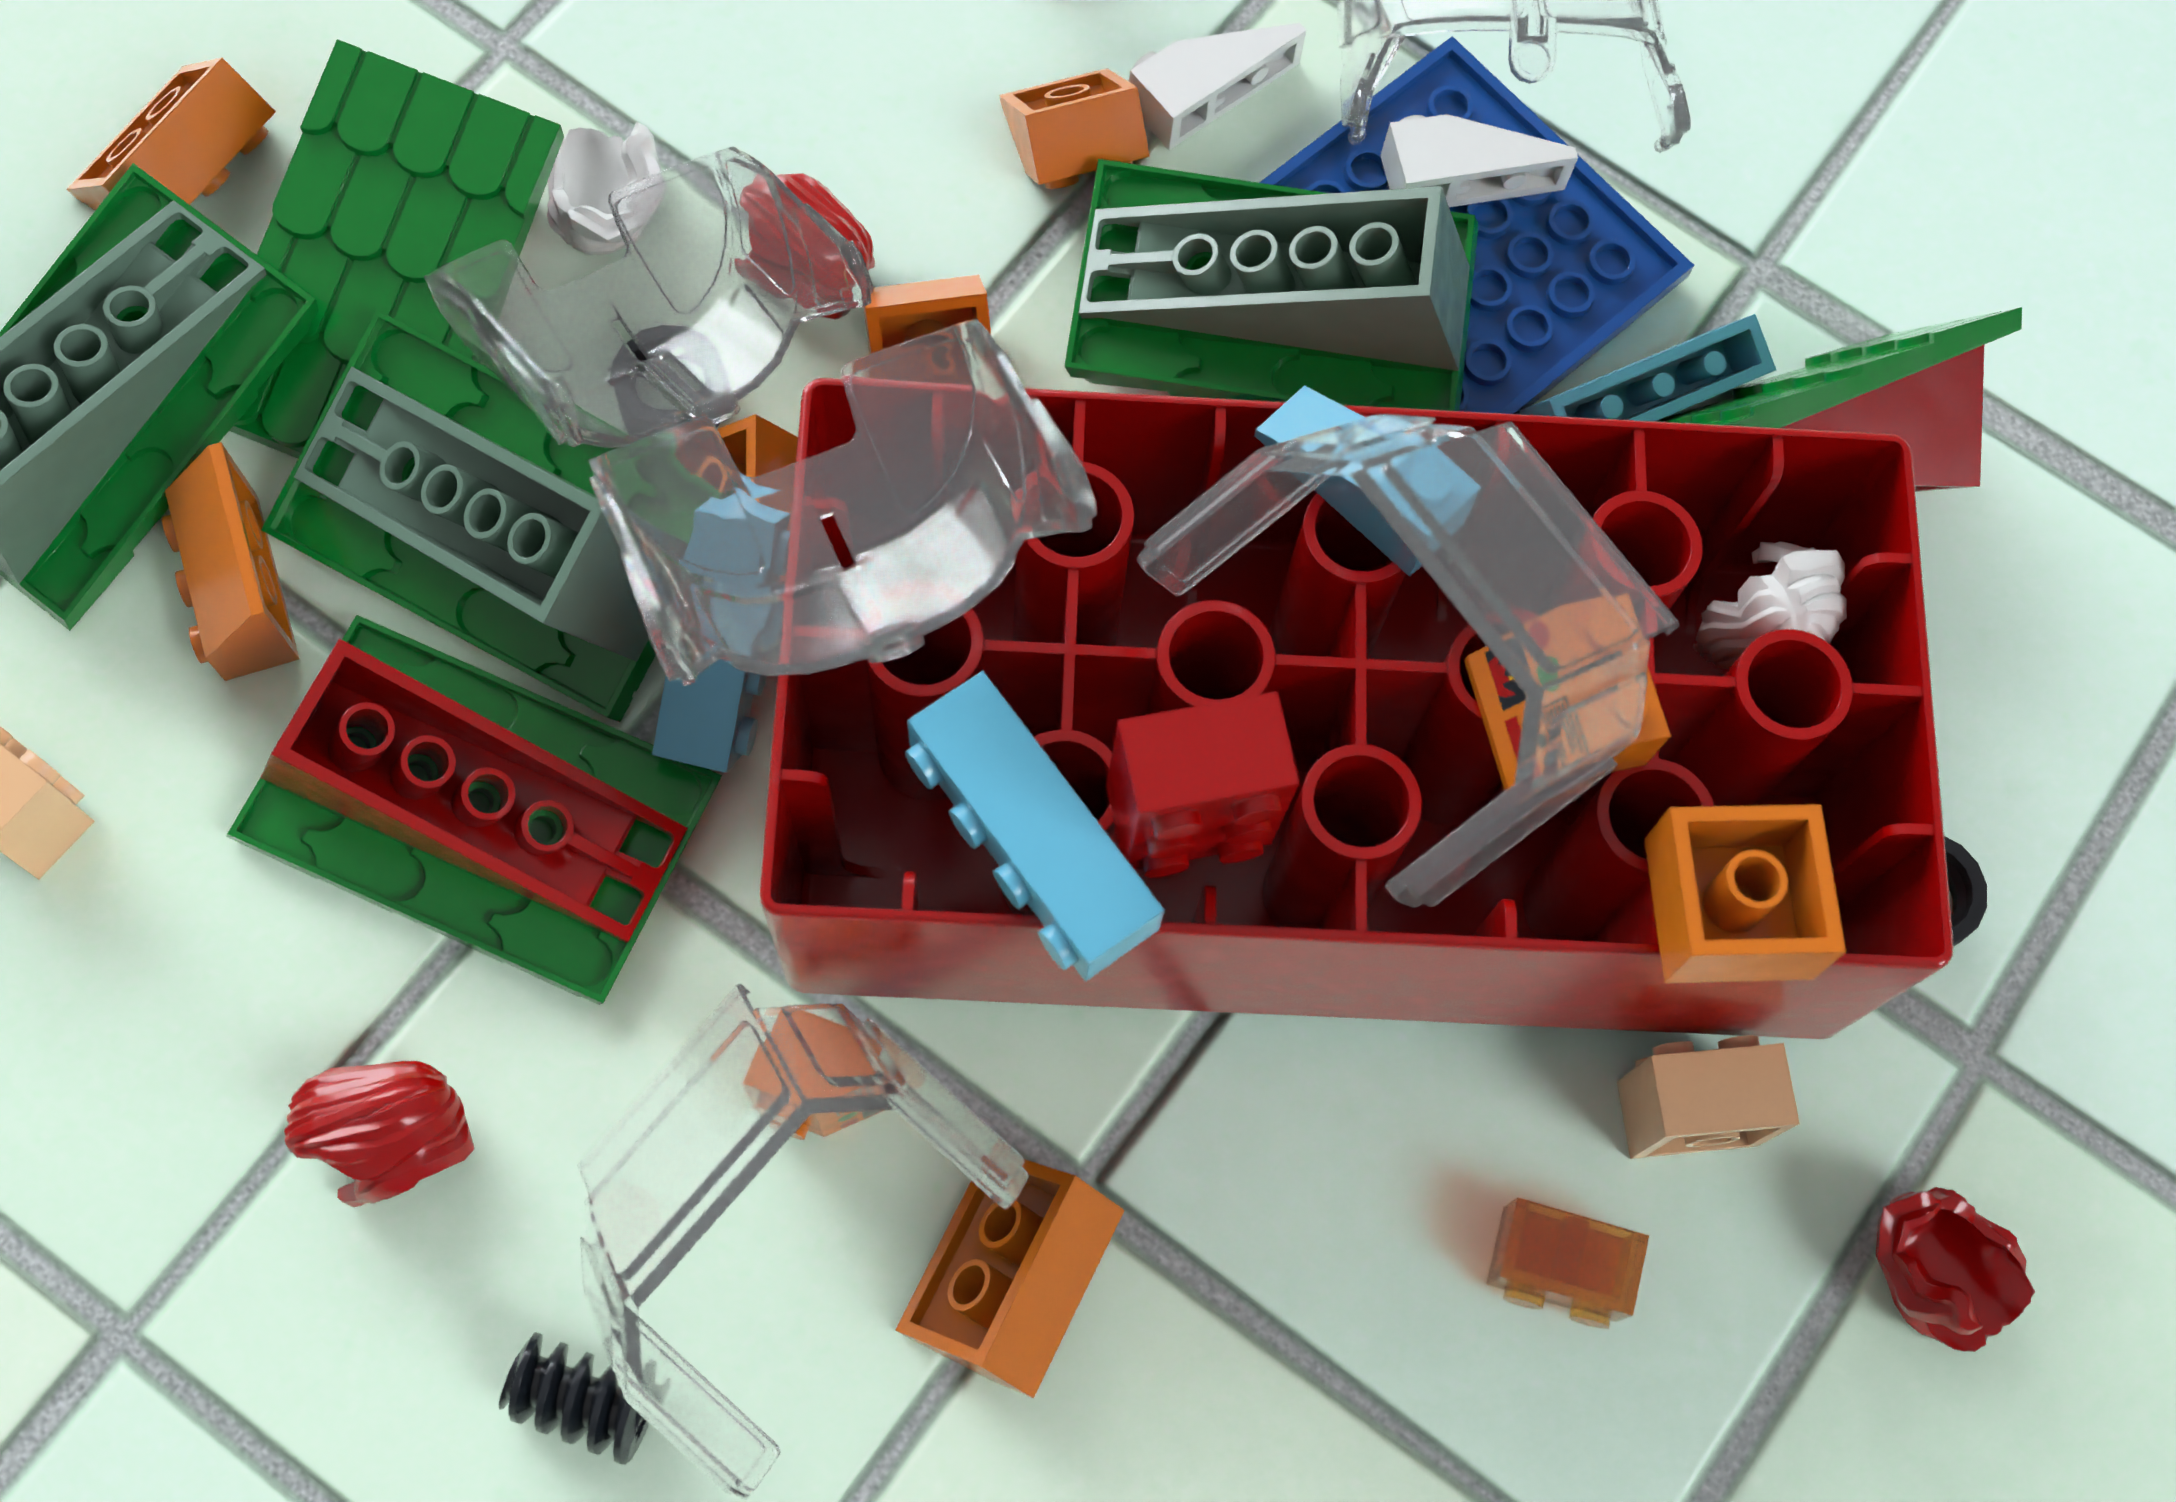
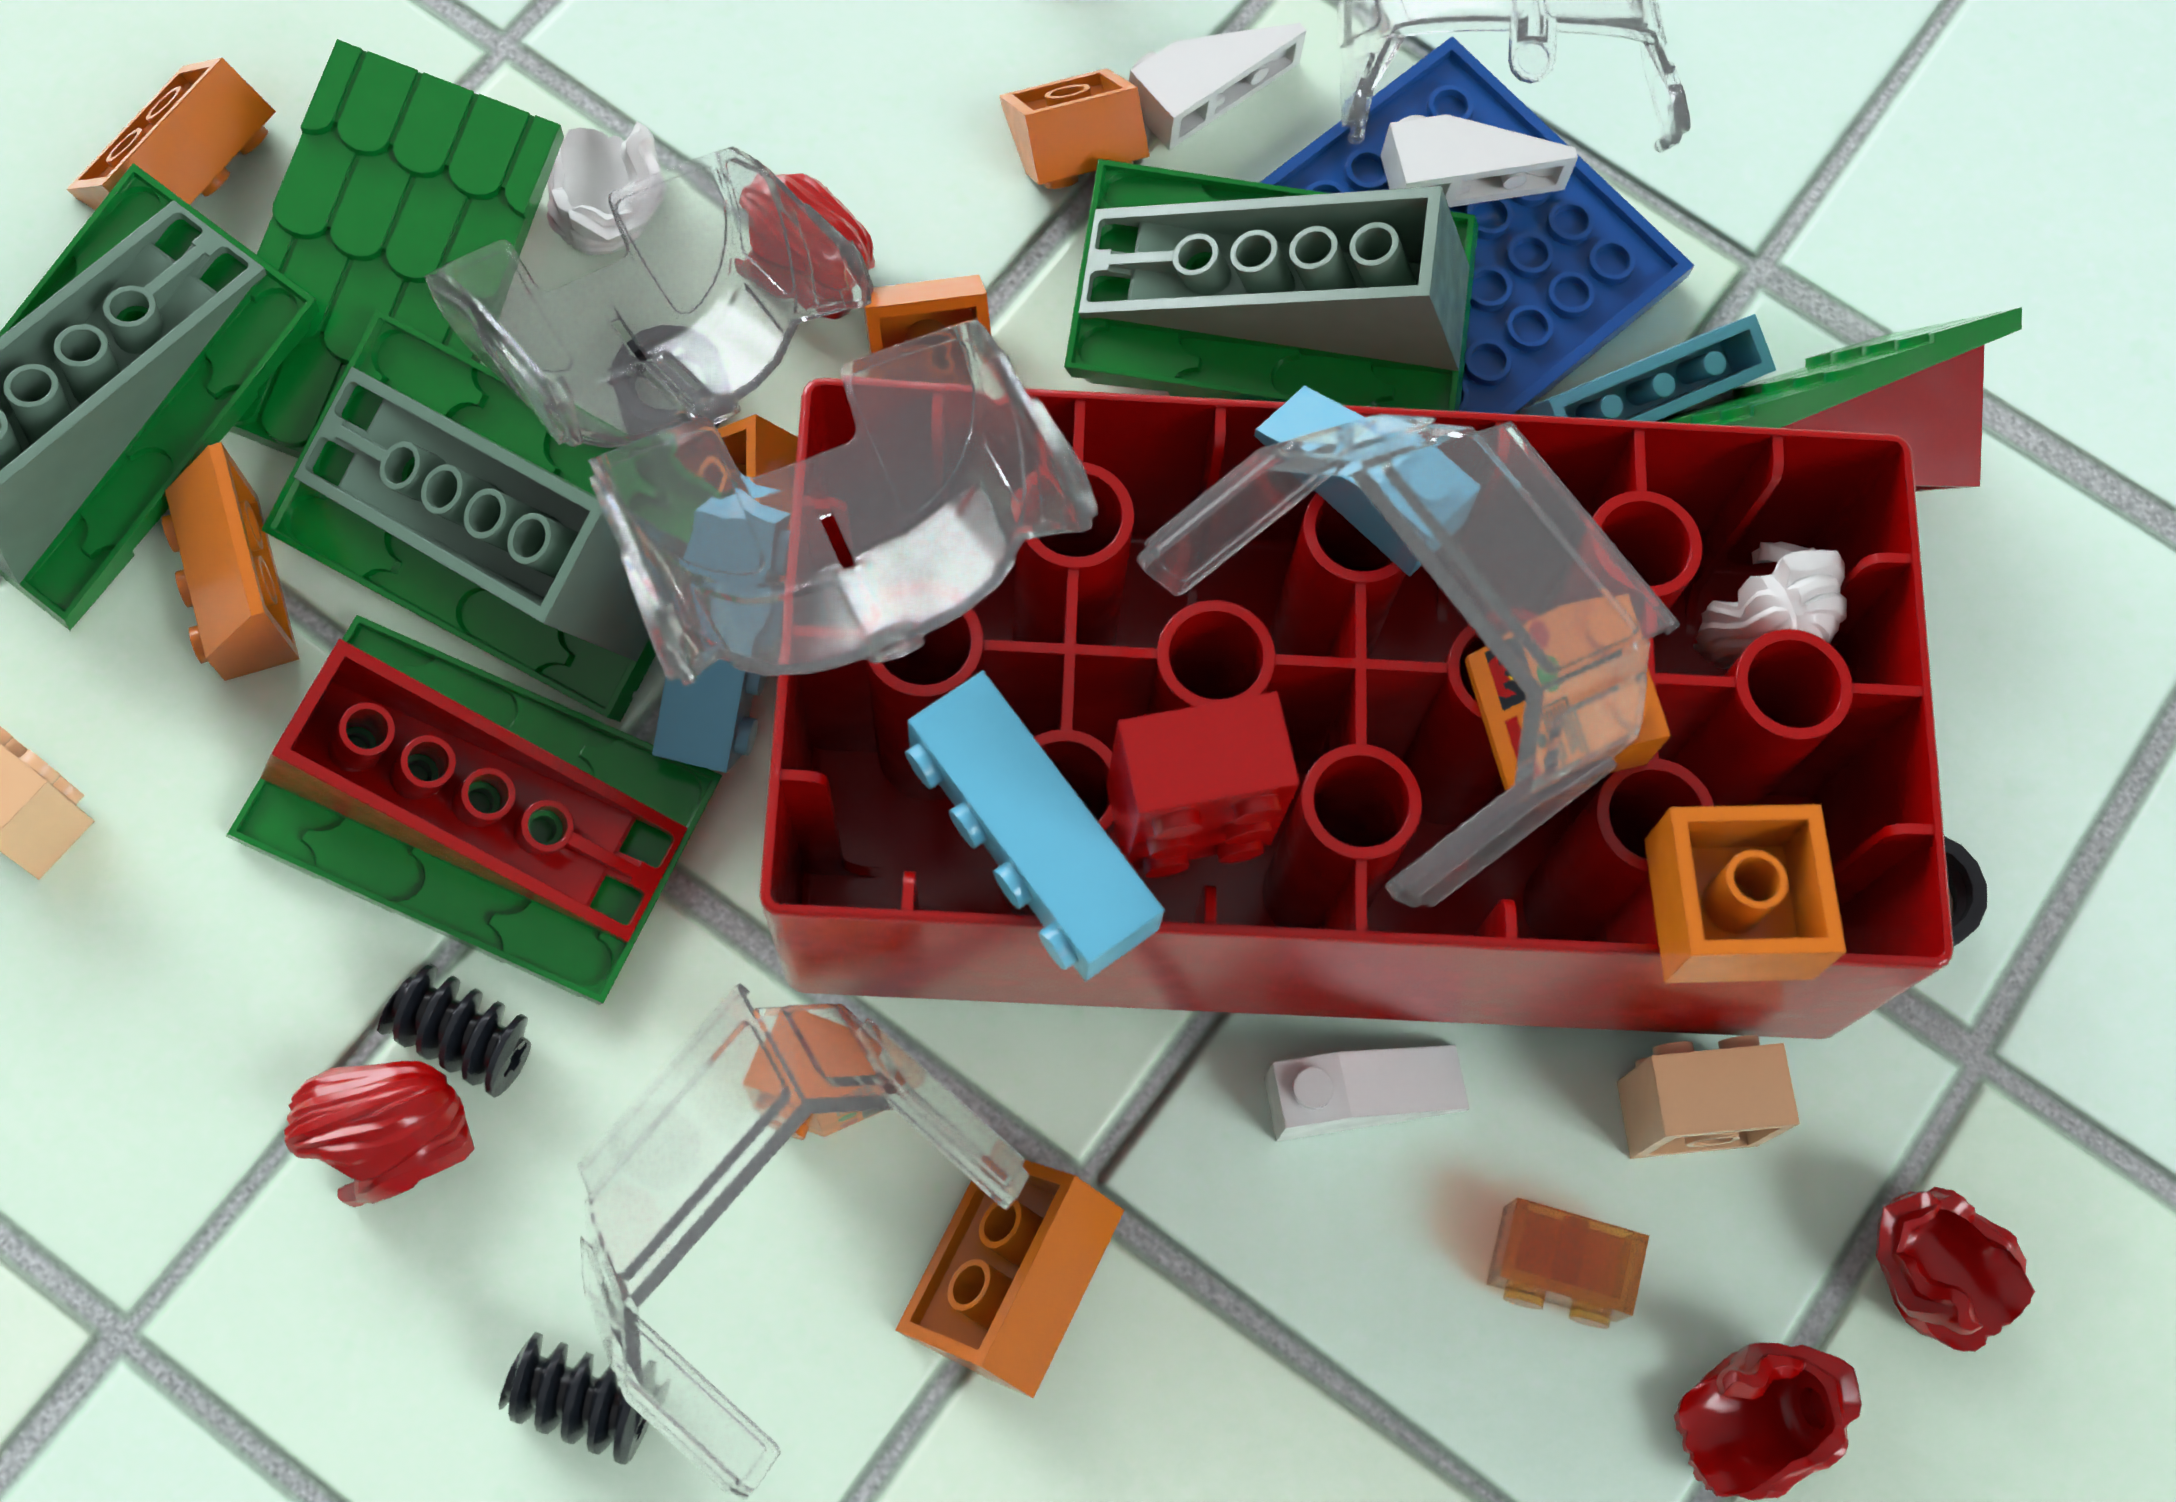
none -> black piece [377,963,531,1098]
none -> white slope [1264,1045,1470,1142]
none -> red hair [1674,1342,1862,1501]

